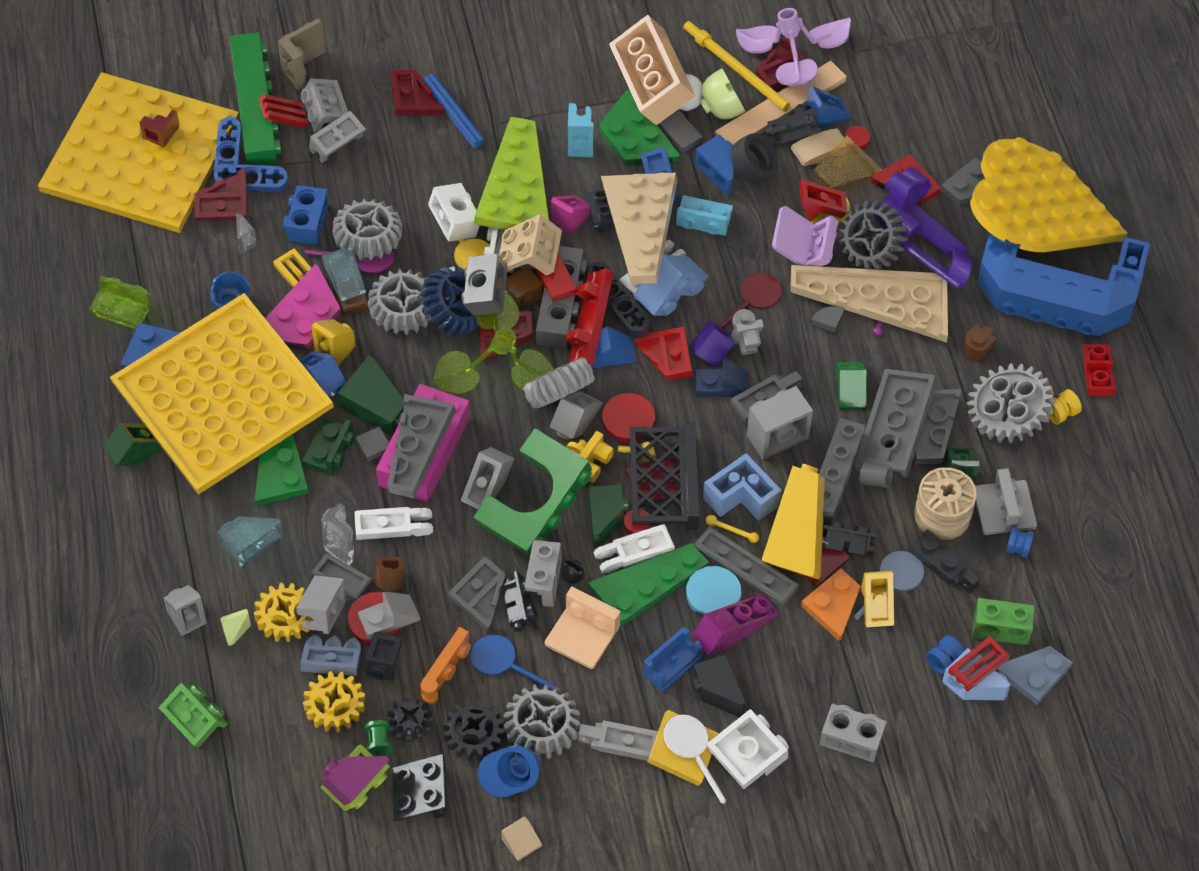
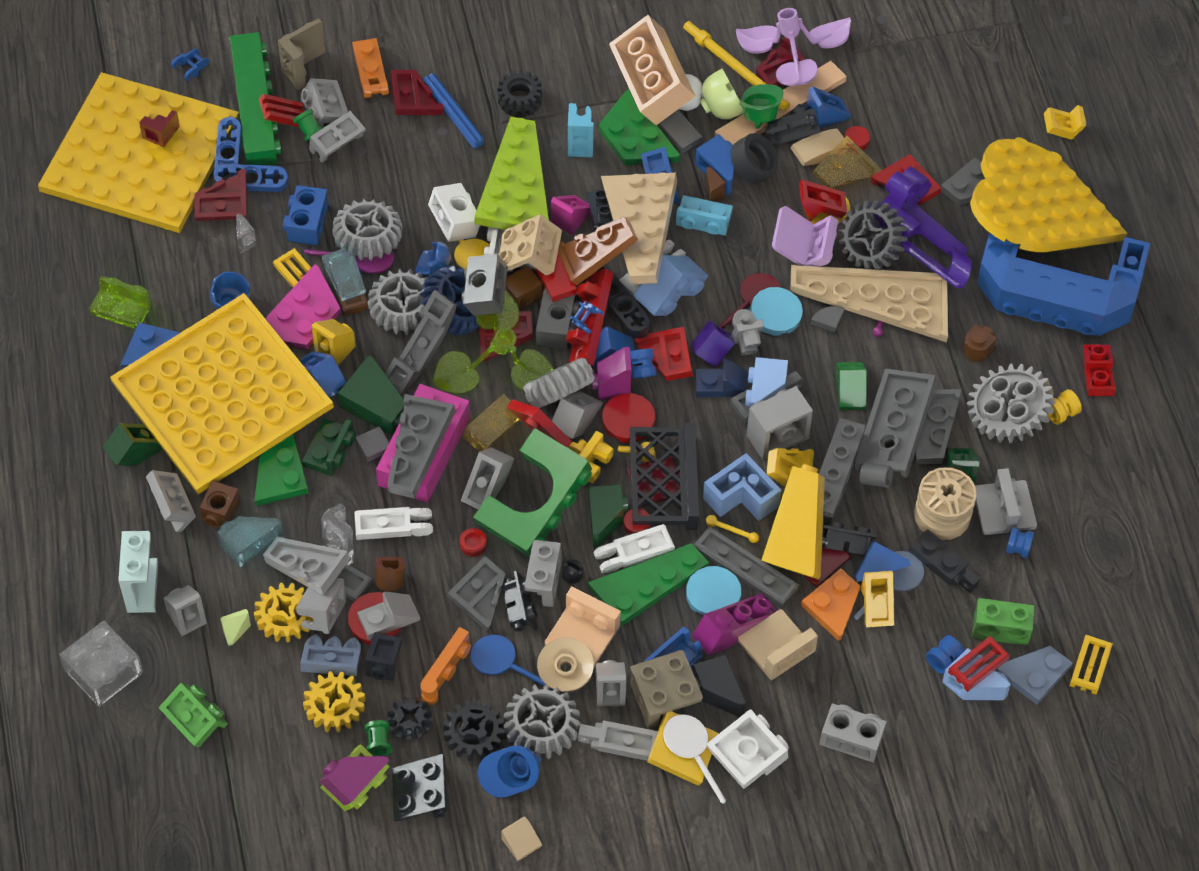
none -> clear brick [59,620,143,707]
none -> light aqua panel [119,531,158,613]
none -> light grey bracket [146,470,196,532]
none -> blue piece [171,48,209,81]
none -> reddish brown brick [200,481,241,529]
none -> light grey wing [263,537,350,596]
none -> green bush [293,108,324,142]
none -> orange plate [352,38,389,98]
none -> dark grey slope [385,290,456,394]
none -> blue hair [416,242,451,278]
none -> red tile [459,528,487,557]
none -> clear yellow hinge [463,394,520,452]
none -> black tyre [497,70,543,117]
none -> red wing [506,400,572,448]
none -> tan dish [537,638,594,692]
none -> dark orange wing [558,217,638,285]
none -> blue piece [569,302,604,334]
none -> magenta slope [592,347,631,400]
none -> light grey slope [596,660,626,706]
none -> dark tan bracket [628,650,703,729]
none -> blue wheel [630,349,657,379]
none -> reddish brown slope [705,166,725,202]
none -> tan bracket [738,609,818,681]
none -> green piece [740,84,783,129]
none -> light blue slope [745,357,788,407]
none -> medium azure tile [750,287,803,336]
none -> yellow wing [767,448,814,487]
none -> blue slope [854,542,911,582]
none -> yellow bracket [1044,105,1086,140]
none -> yellow tile [1069,635,1113,695]

